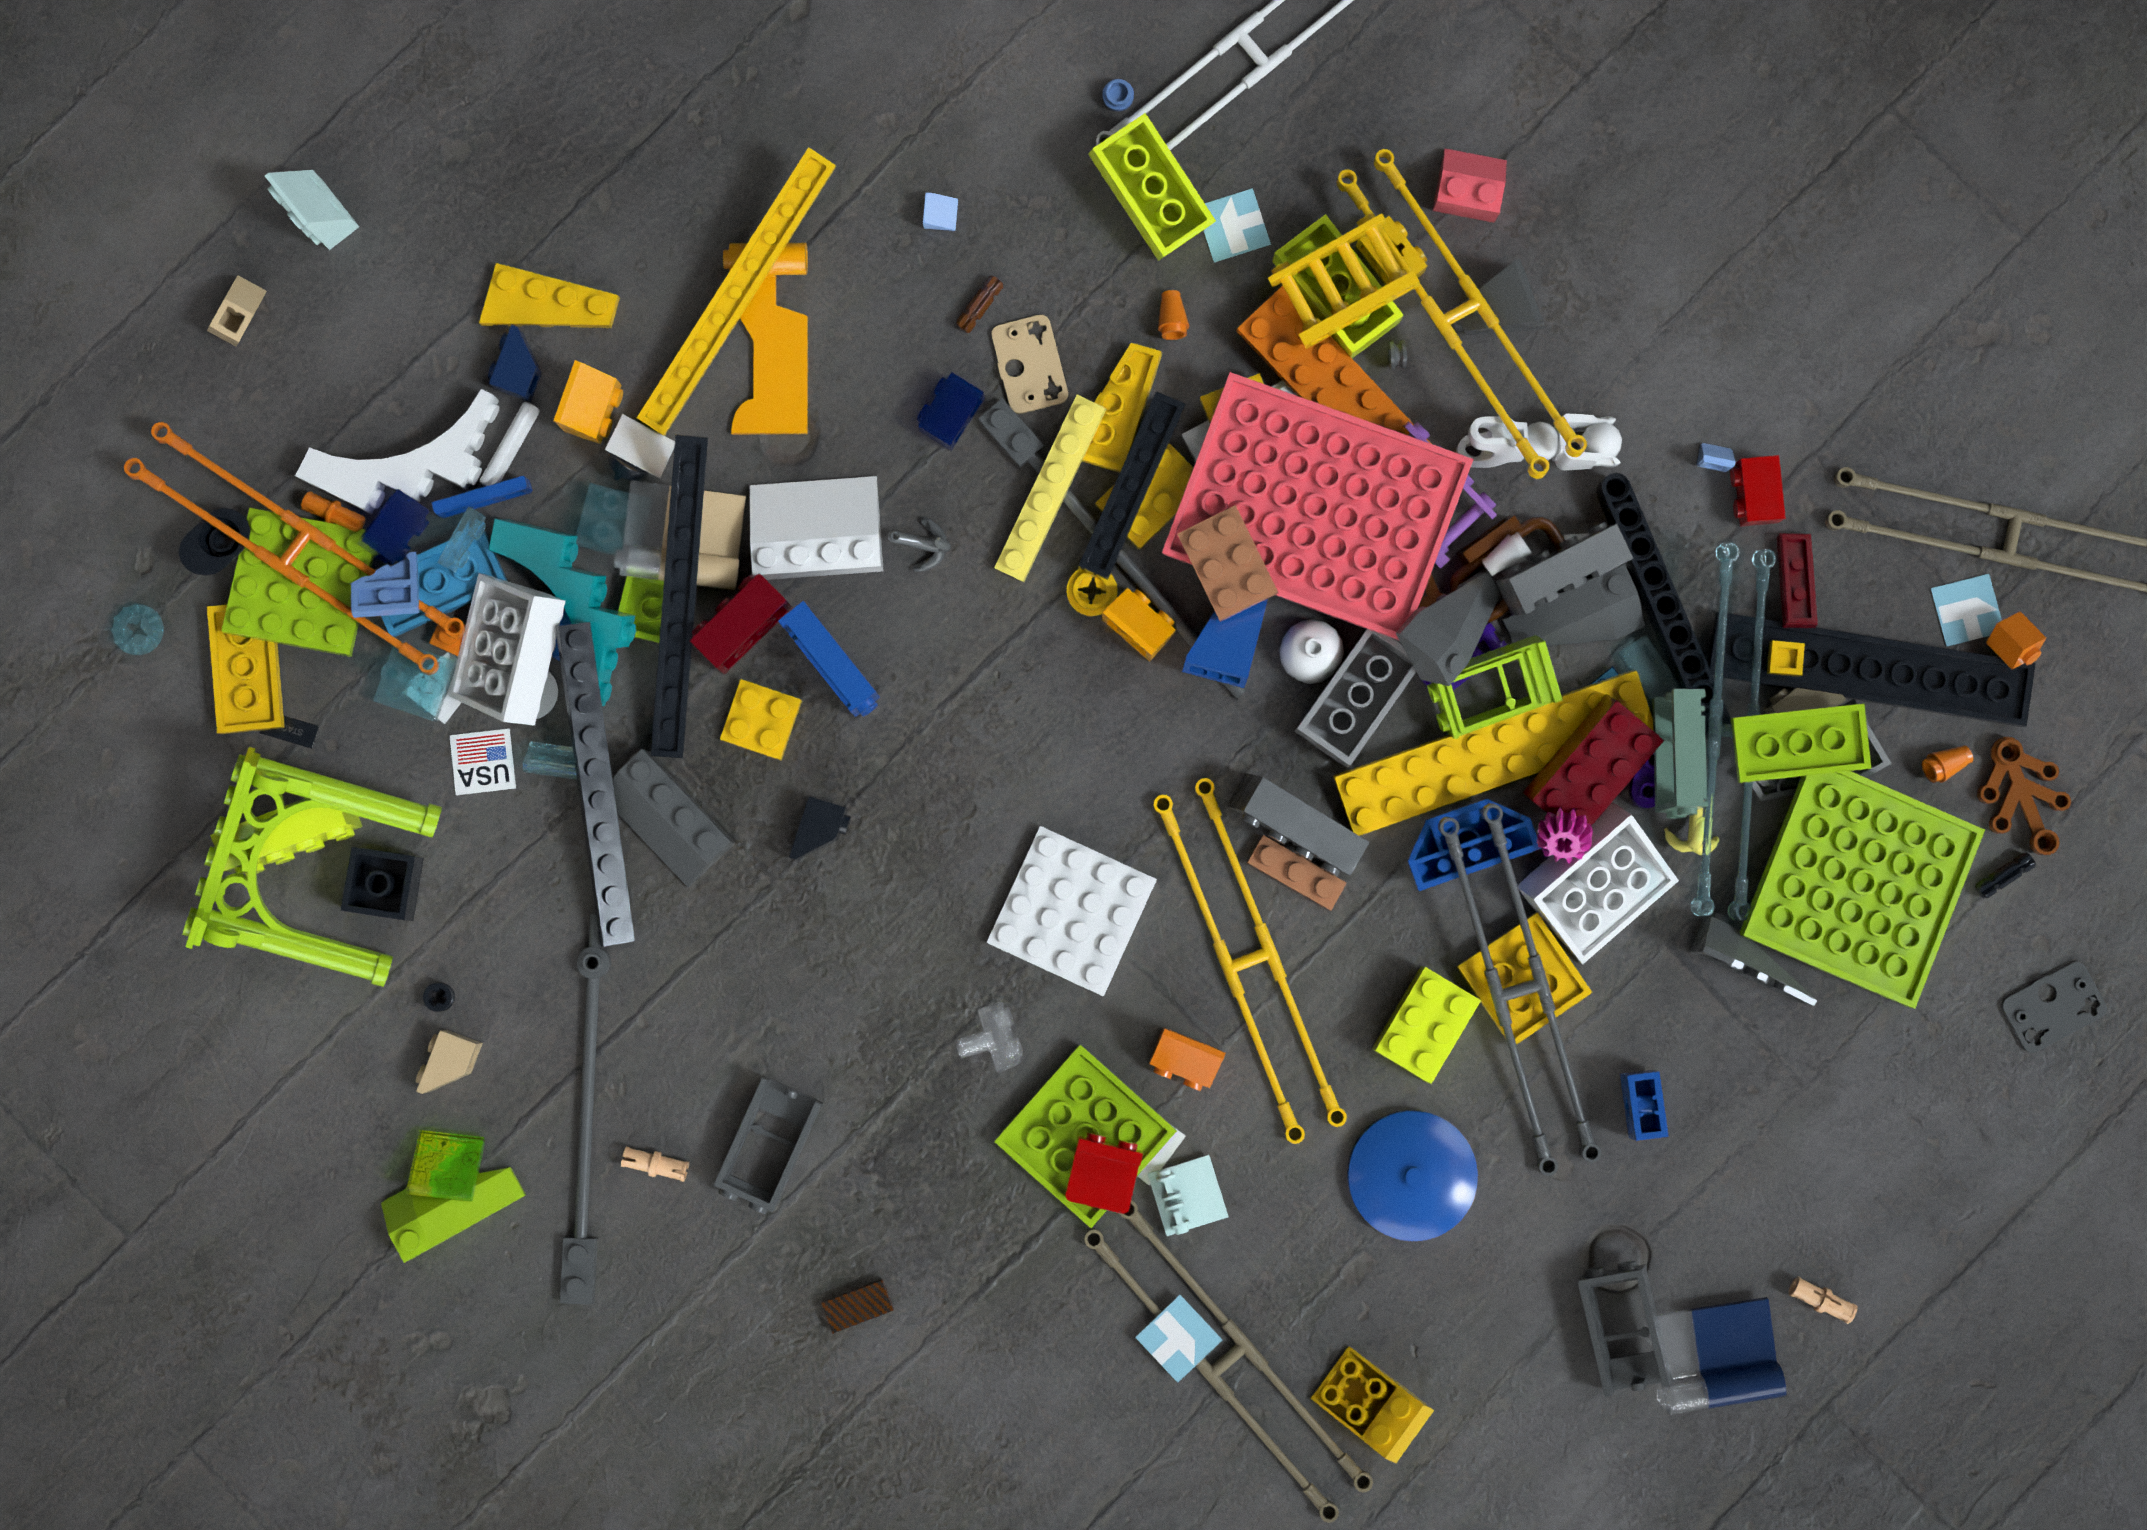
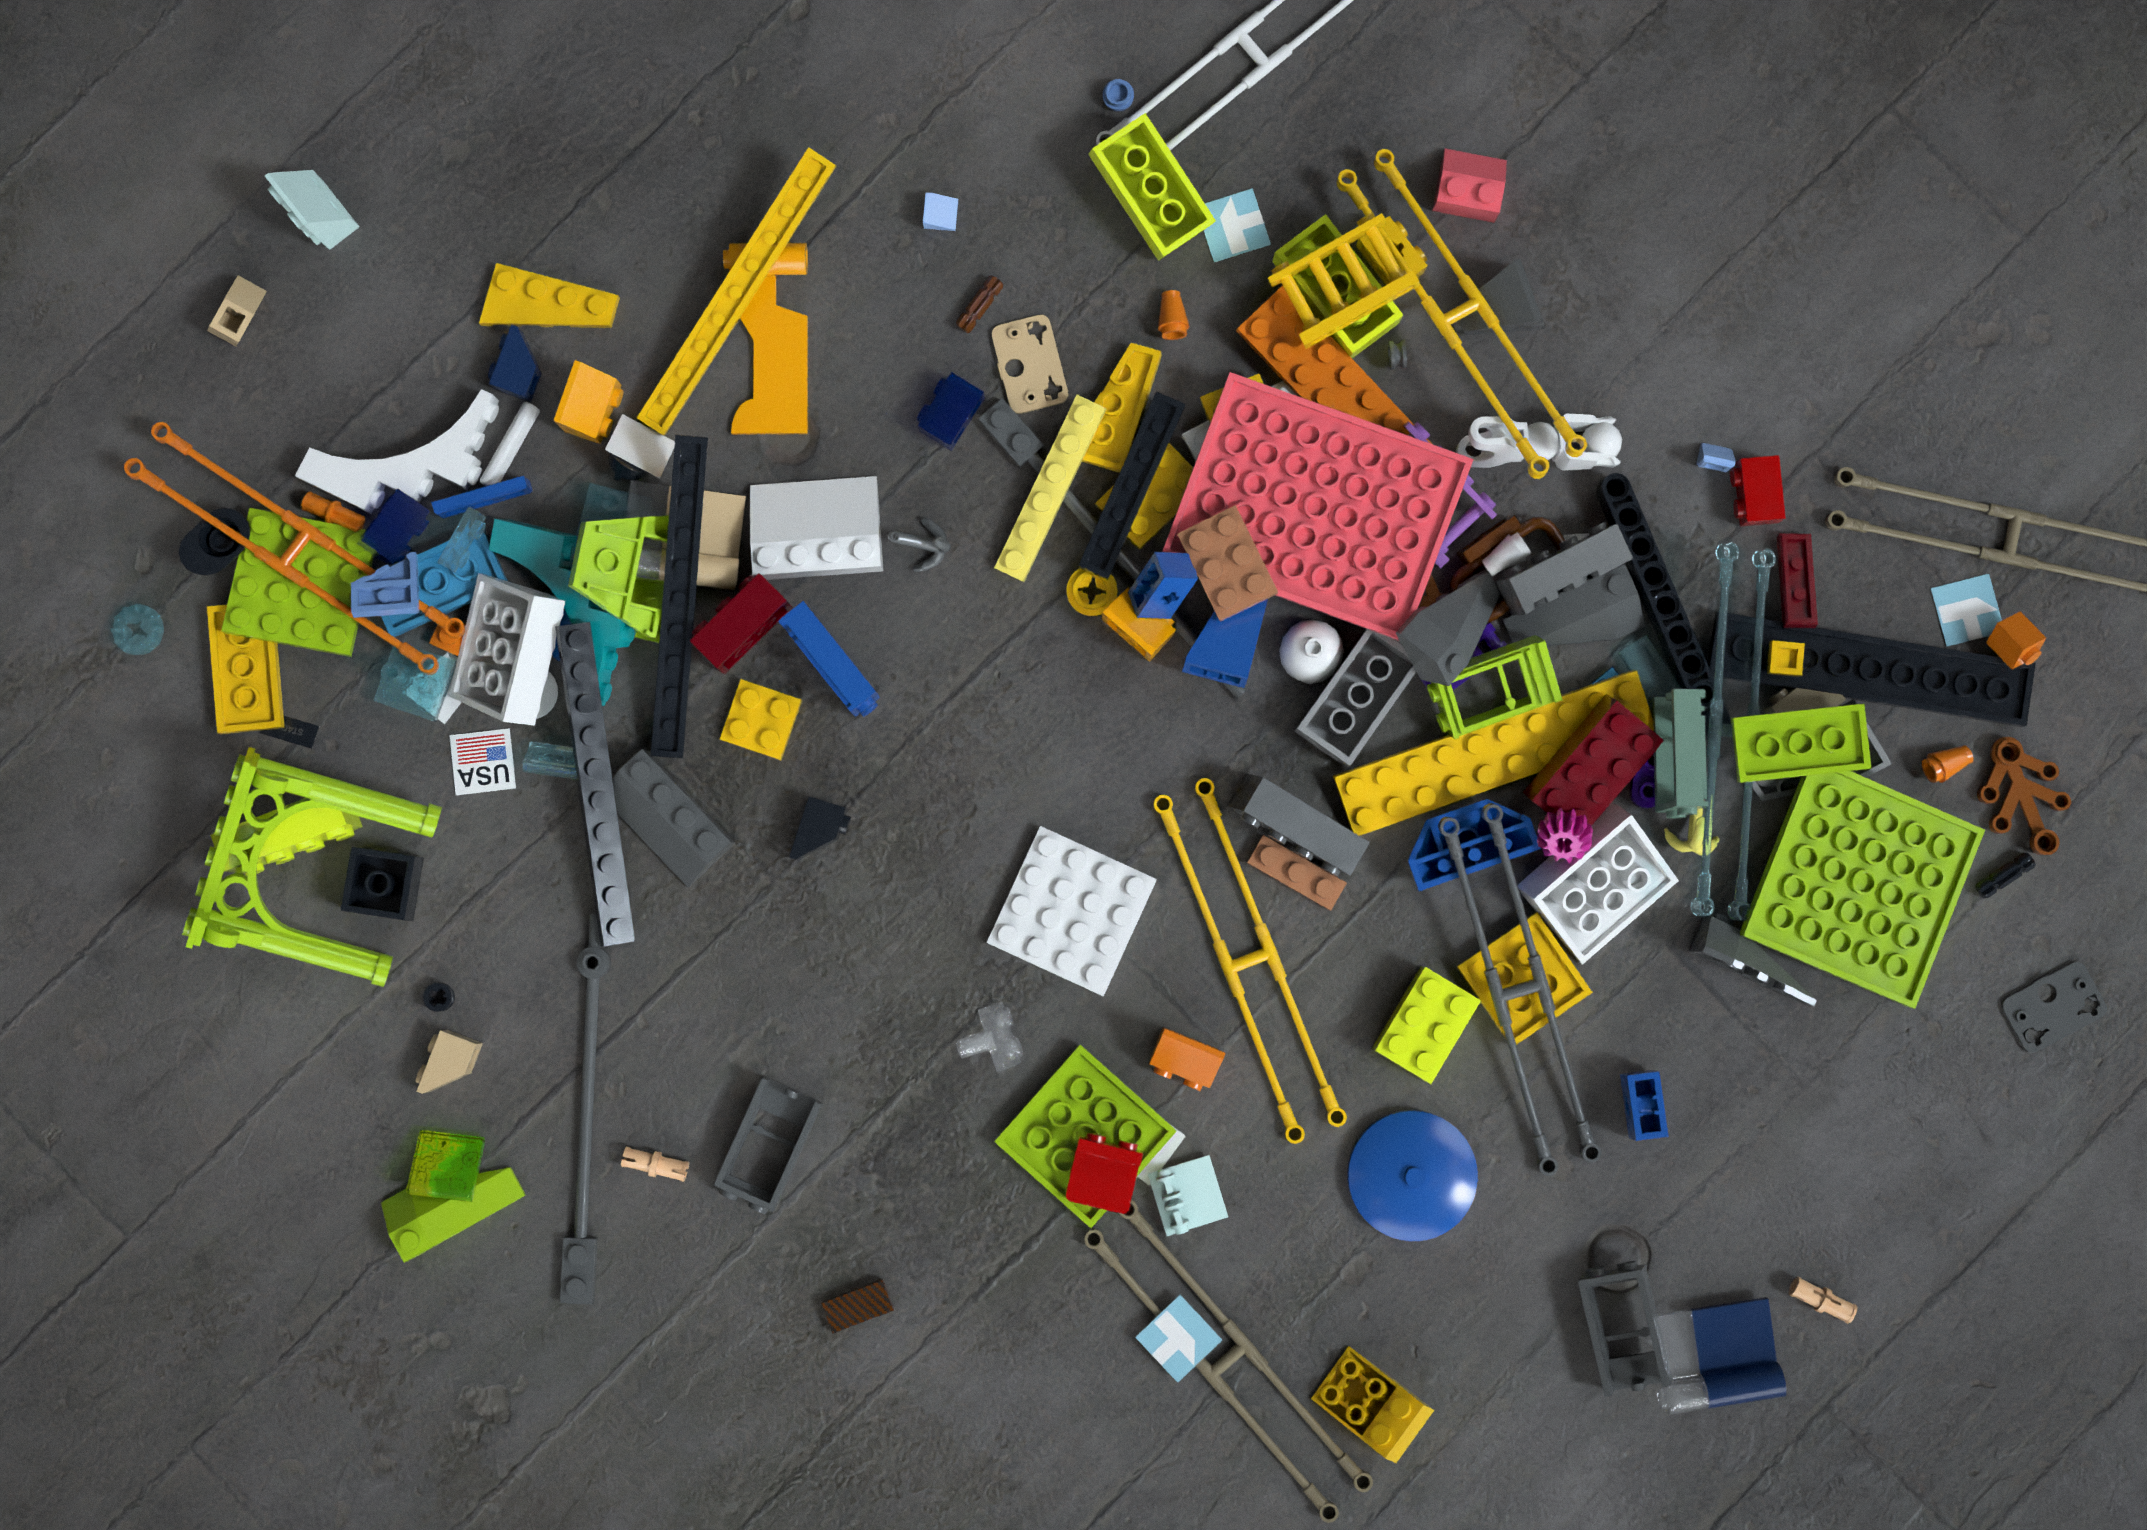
none -> lime wing [568,515,669,638]
none -> blue brick [1128,552,1198,619]

